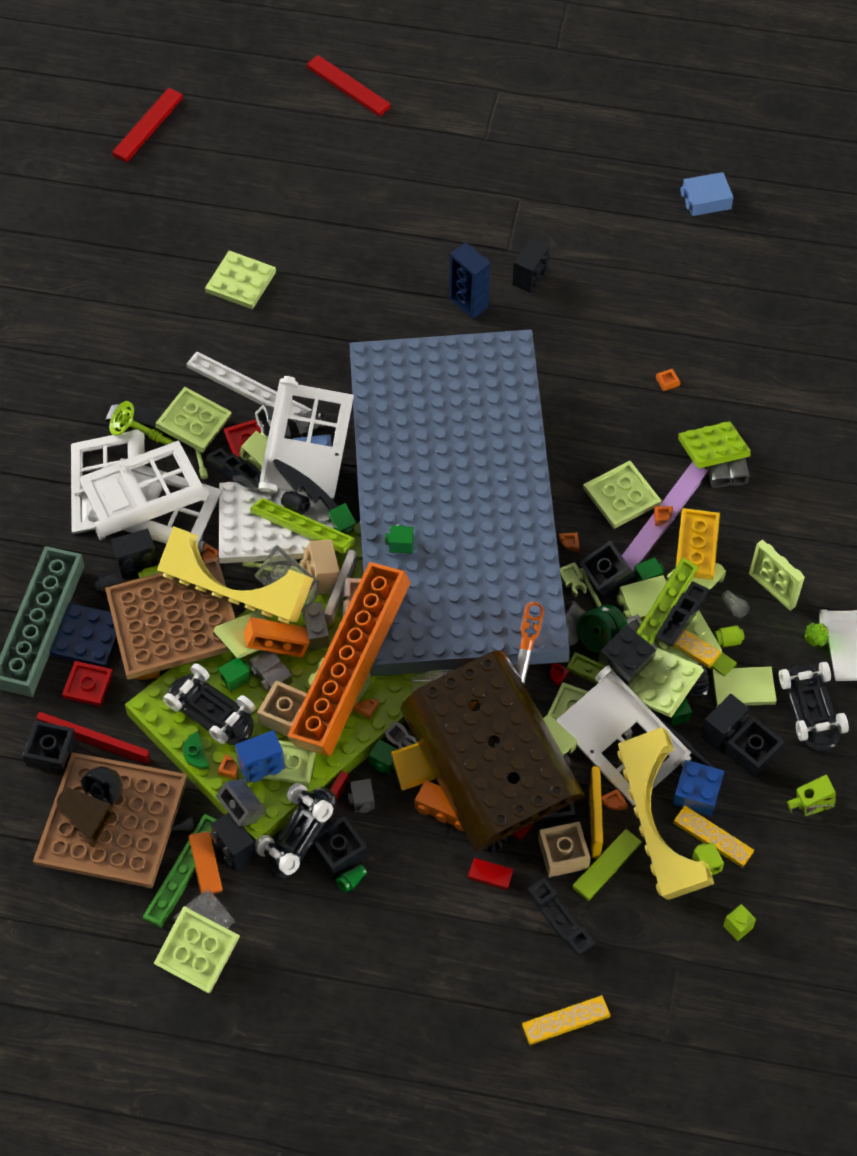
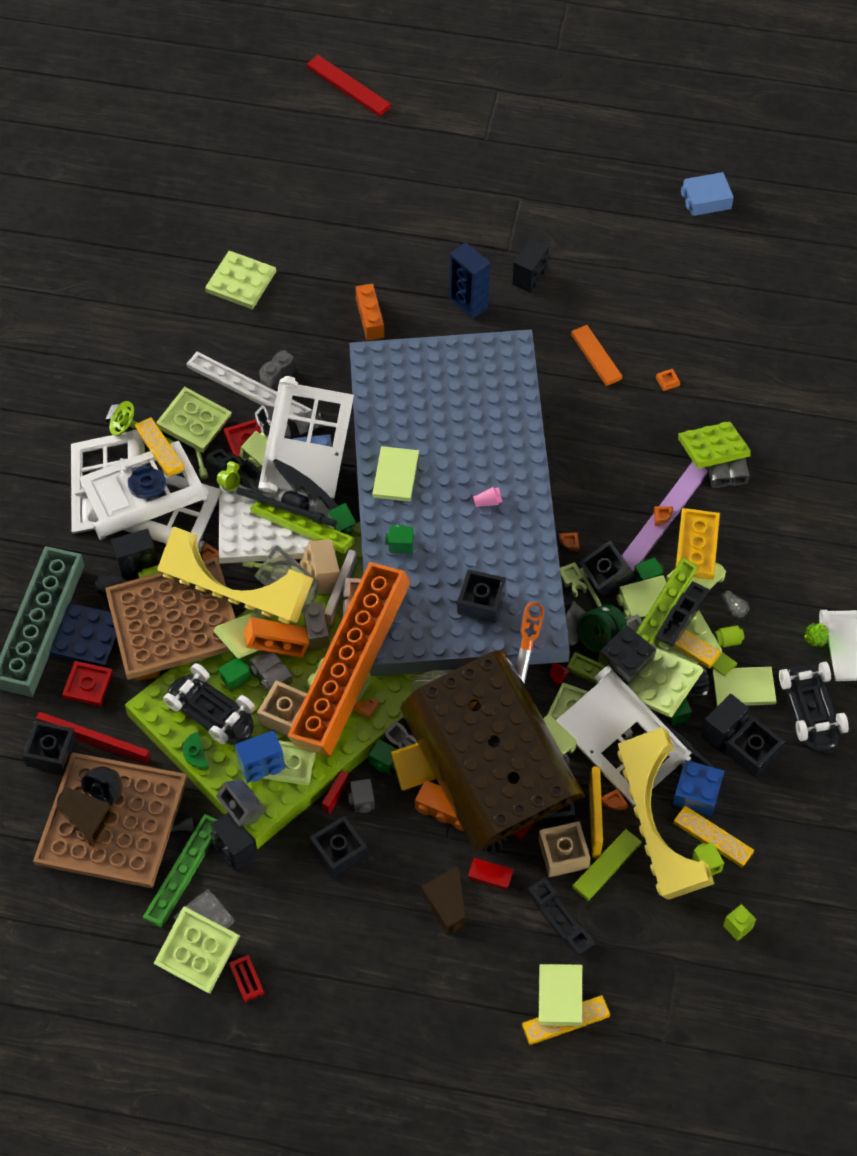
red tile [112,88,183,163] -> none
orange tile [189,831,223,896] -> none
orange tile [218,754,239,780] -> none
black piece [255,783,336,880] -> none
green cone [336,864,367,893] -> none
yellowish green plate [583,461,661,529] -> none
yellowish green plate [749,540,805,611] -> none
lime torso [787,775,836,816] -> none
none -> dark blue tile [128,466,166,499]
none -> yellow tile [135,417,185,477]
none -> lime piece [217,461,240,492]
none -> red tile [229,955,265,1002]
none -> black bar [236,487,337,527]
none -> flat silver brick [259,350,295,390]
none -> orange brick [356,283,384,341]
none -> yellowish green tile [372,446,419,502]
none -> dark brown slope [421,867,466,935]
none -> black brick [457,569,506,623]
none -> bright pink cone [473,487,503,507]
none -> yellowish green tile [539,964,582,1026]
none -> orange tile [571,325,622,386]

